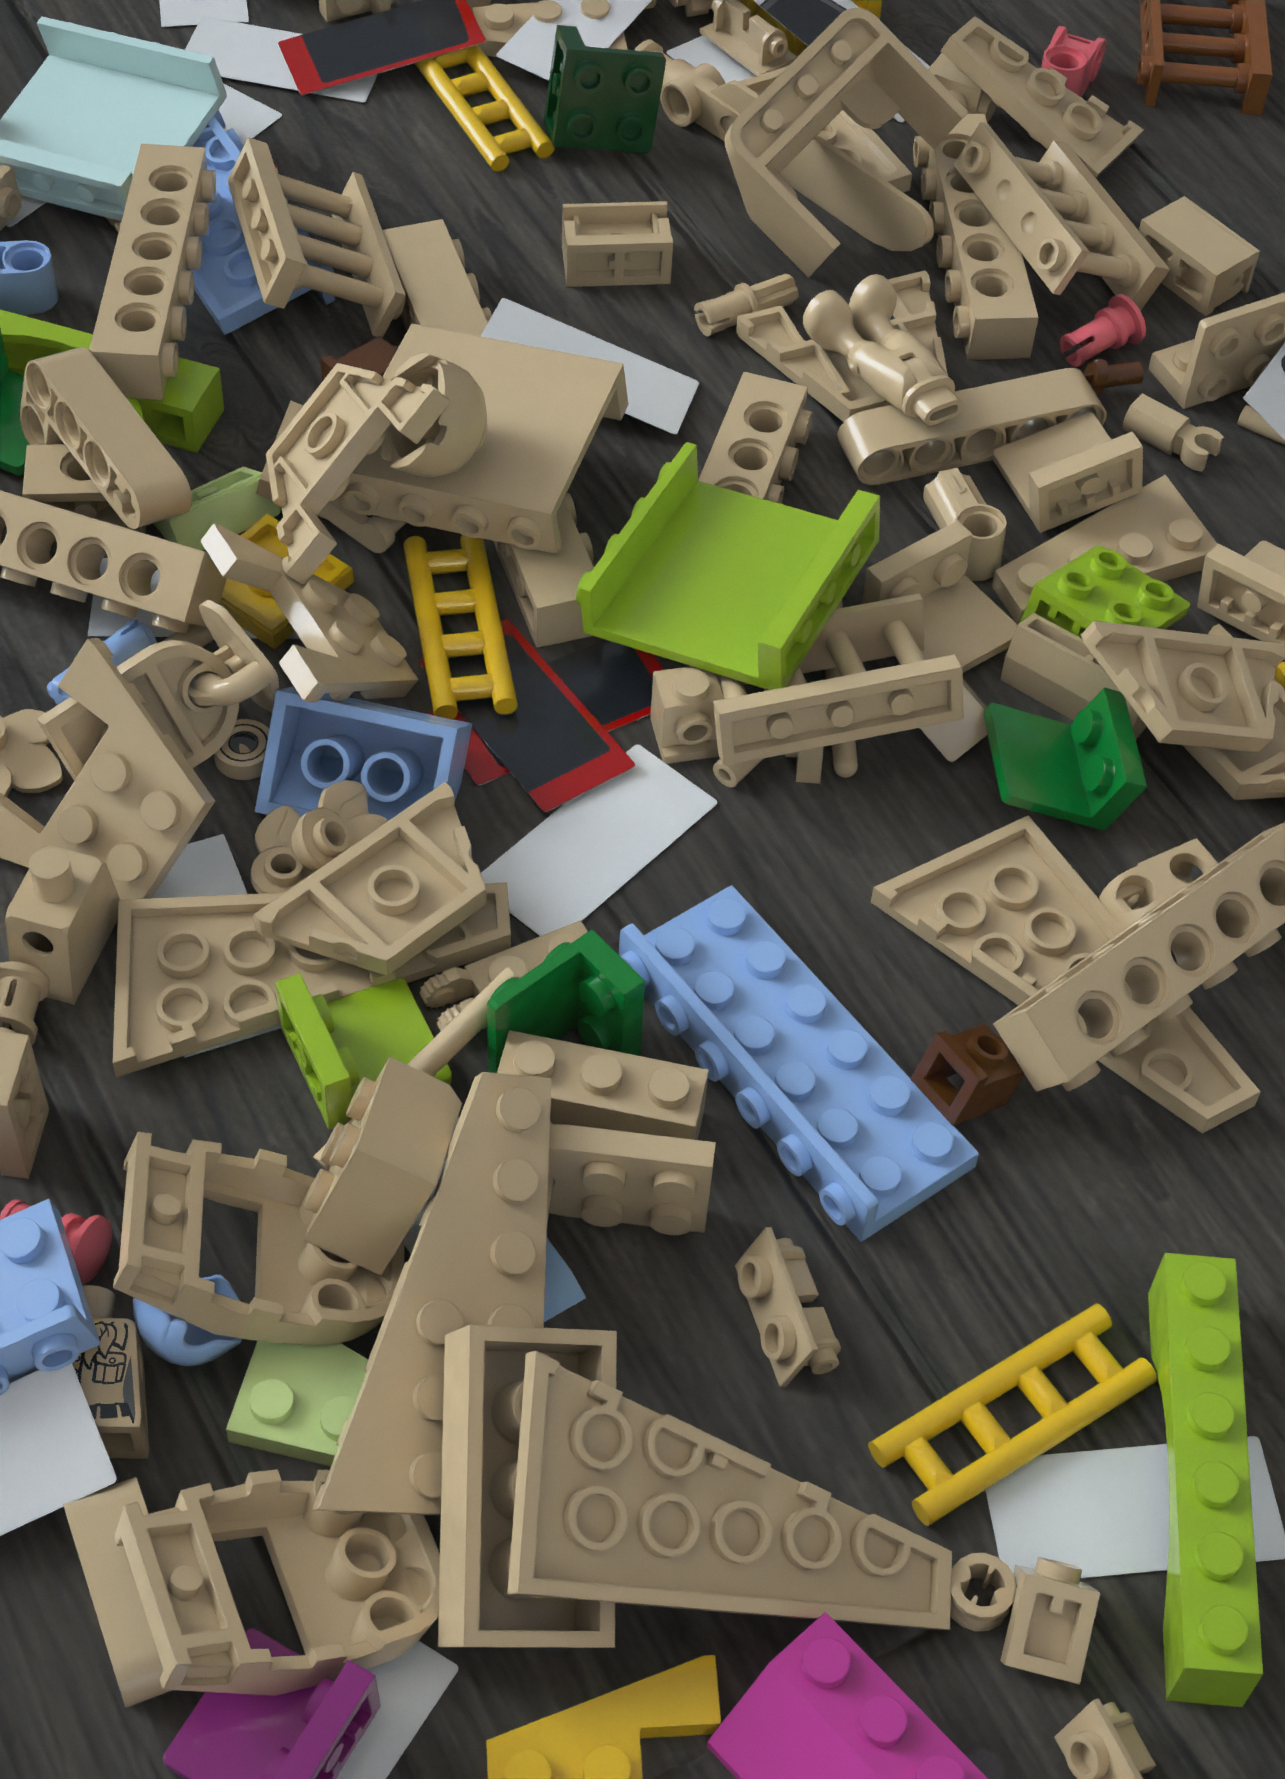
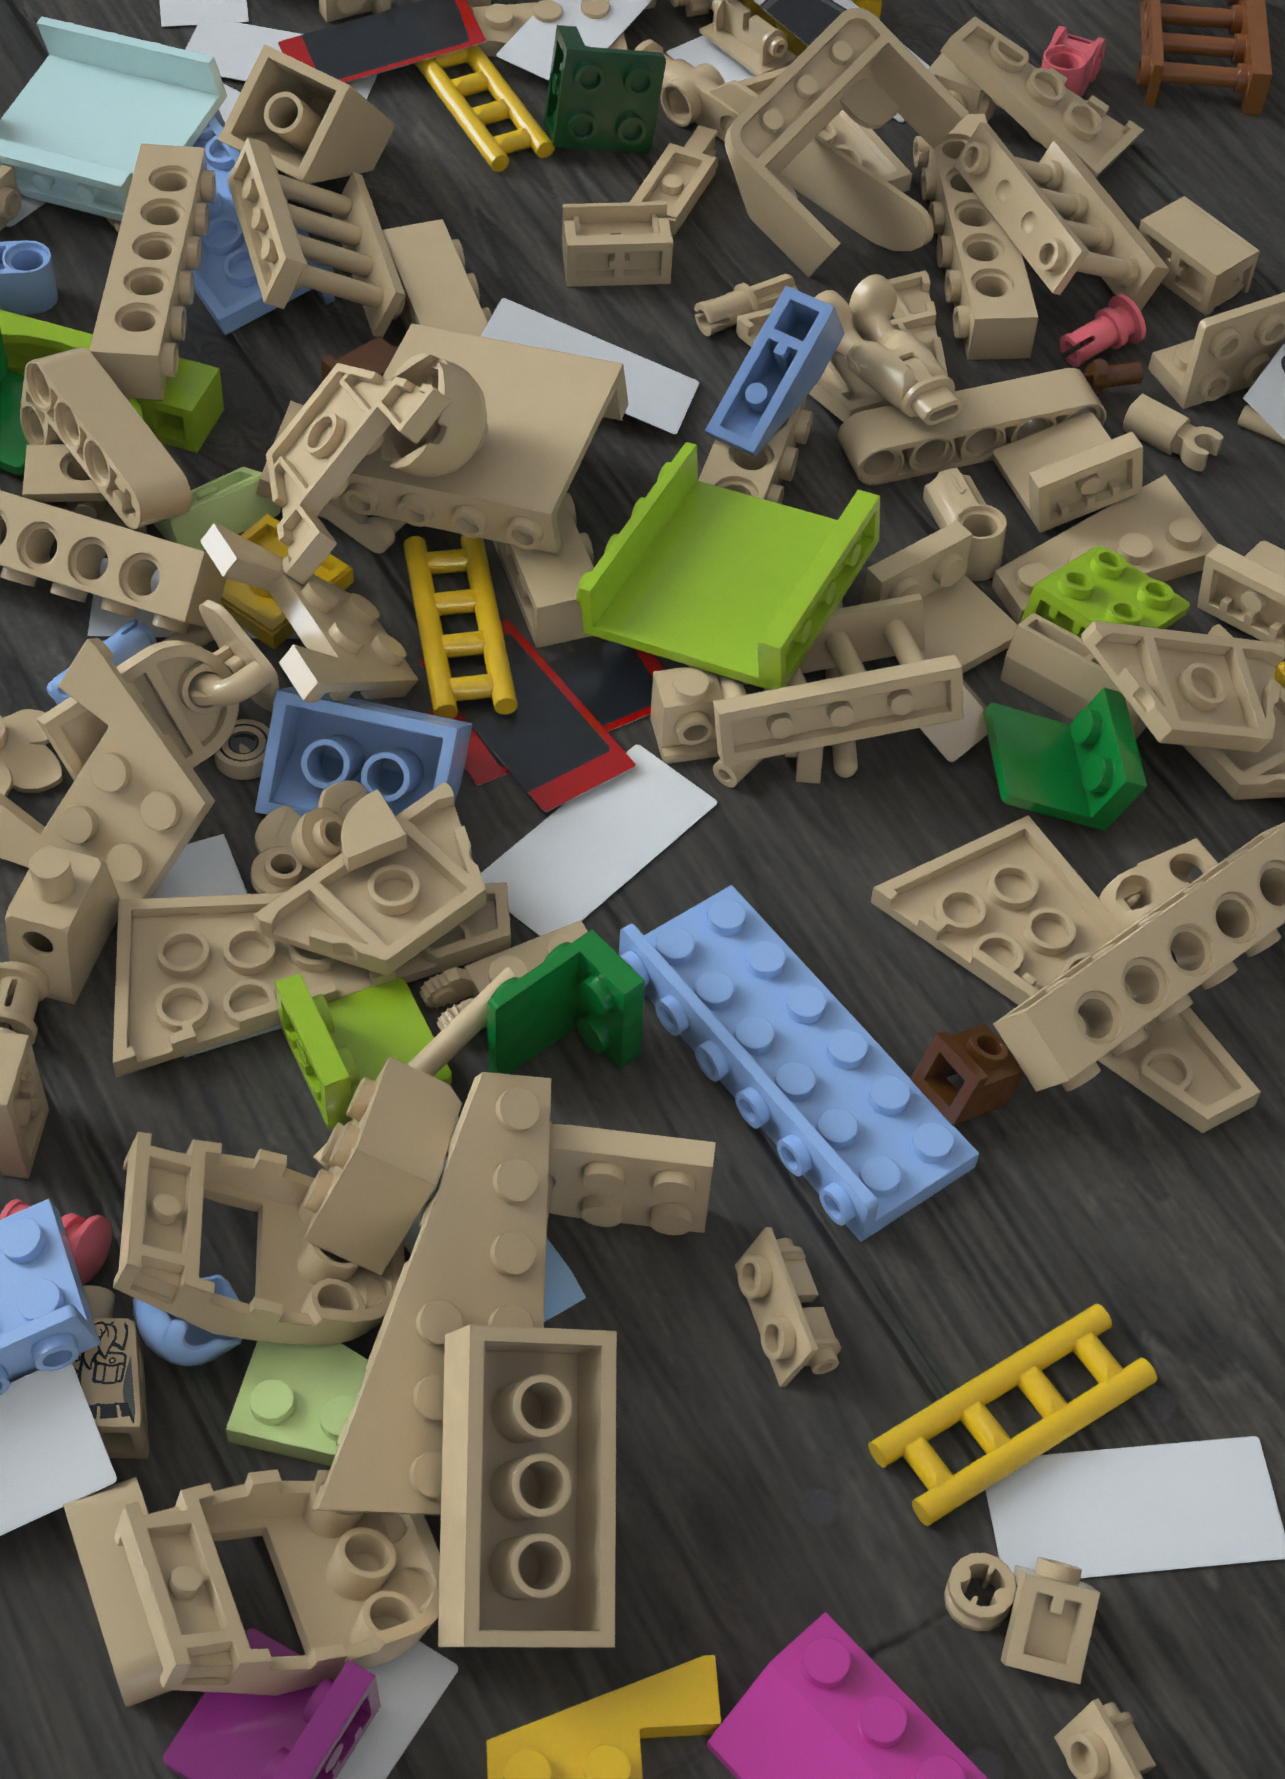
tan brick [497,1030,709,1140] -> none
tan wing [507,1350,952,1630] -> none
lime arch [1148,1253,1263,1707] -> none
none -> tan slope [218,44,396,184]
none -> tan tile [341,789,407,872]
none -> tan hinge [630,125,718,236]
none -> medium blue slope [705,286,845,457]

